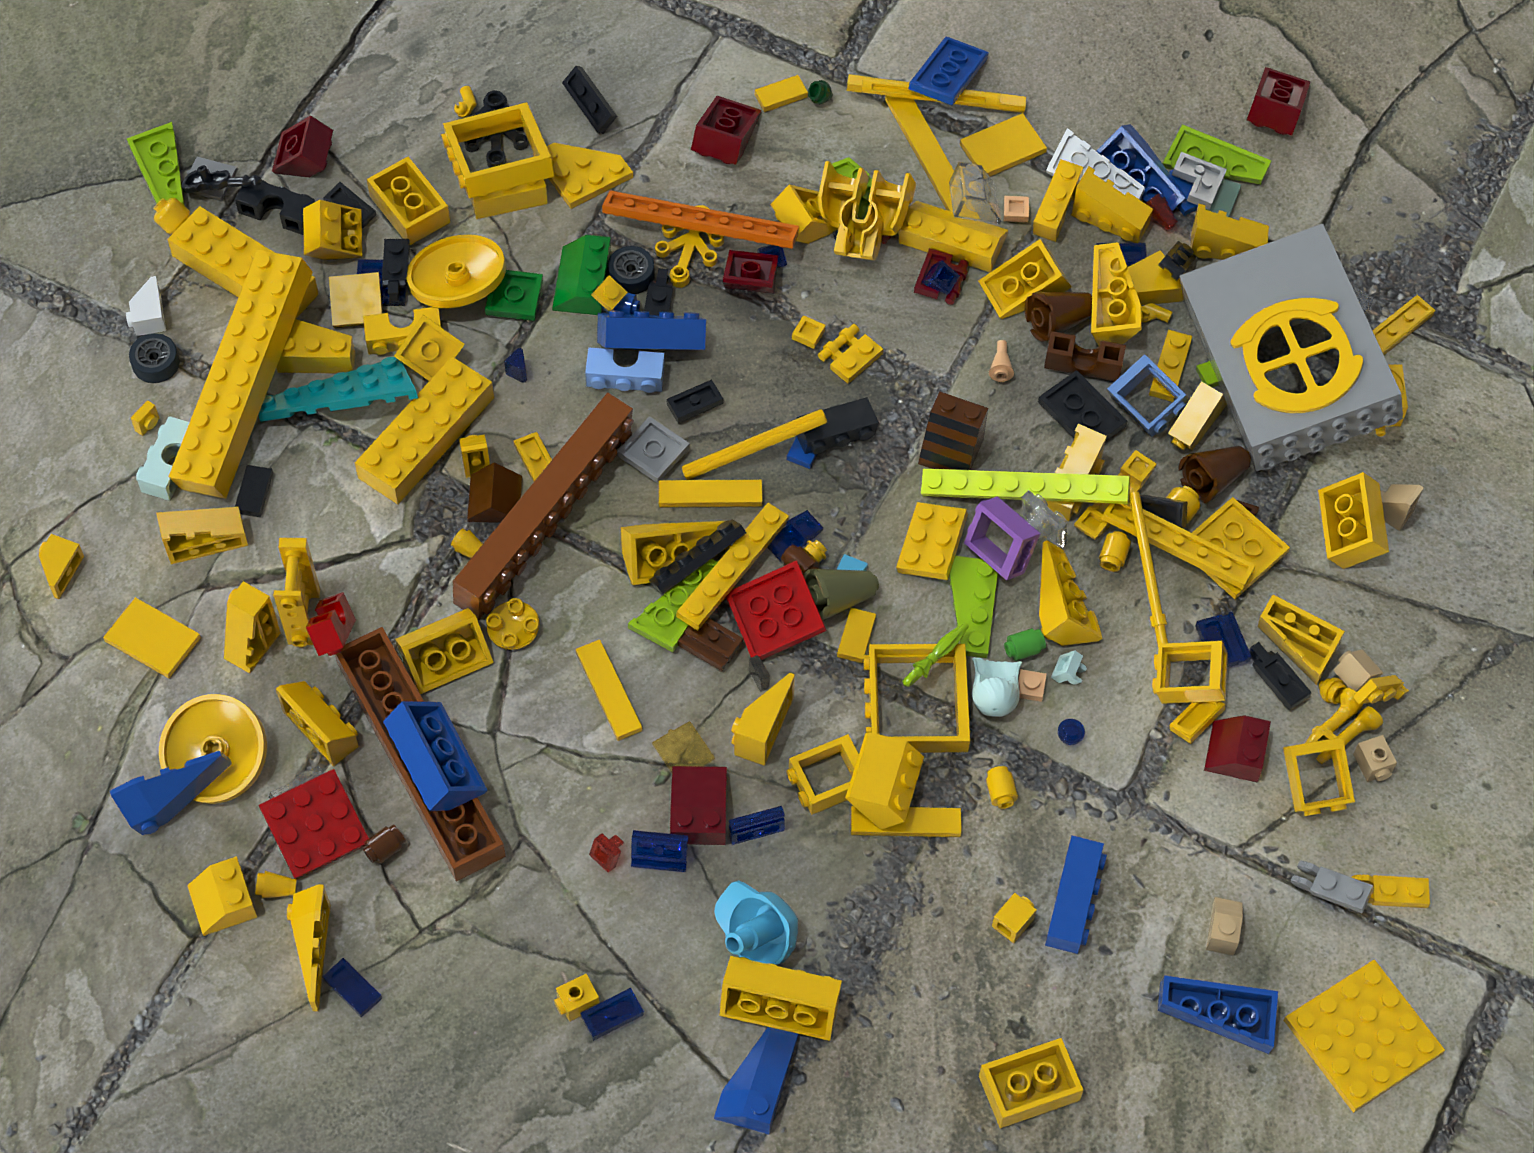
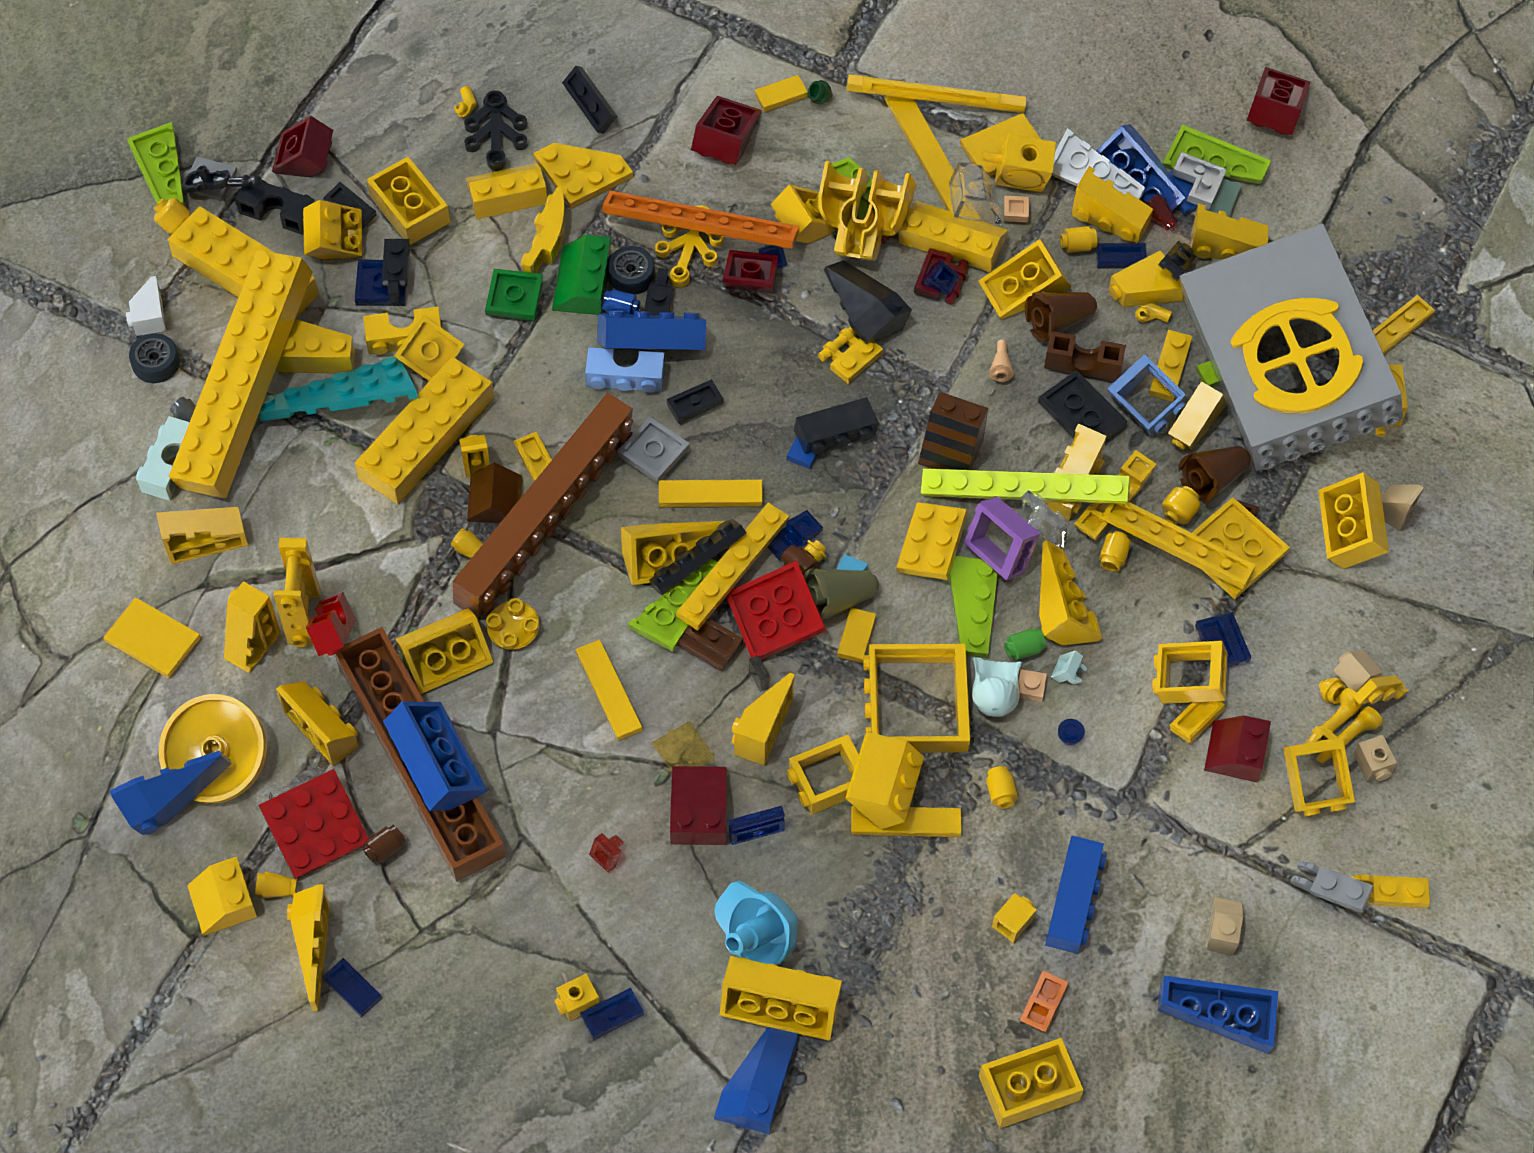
yellow slope [39,534,84,599] -> none
yellow plate [131,400,160,436] -> none
black tile [235,465,273,517] -> none
yellow tile [329,272,383,327] -> none
yellow dish [406,235,506,308] -> none
yellow window [441,102,555,198] -> none
clear blue slope [504,348,527,383] -> none
yellow plate [591,275,628,311] -> none
clear blue plate [631,830,688,872] -> none
yellow axle [682,409,827,480] -> none
yellow plate [792,315,826,349] -> none
lime piece [902,622,969,687] -> none
blue tile [908,36,989,105] -> none
yellow arch [1033,159,1083,242] -> none
yellow wedge [1091,242,1142,346] -> none
yellow bar [1129,492,1168,648] -> none
black tile [1140,495,1188,528] -> none
black hinge [1248,642,1311,710] -> none
yellow wedge [1258,595,1345,685] -> none
yellow plate [1283,959,1445,1113] -> none
none -> dark grey cone [170,397,196,422]
none -> yellow slope [521,186,566,273]
none -> black wedge [824,260,912,344]
none -> yellow piece [981,133,1056,193]
none -> orange slope [1020,971,1069,1033]
none -> yellow brick [1060,226,1097,253]

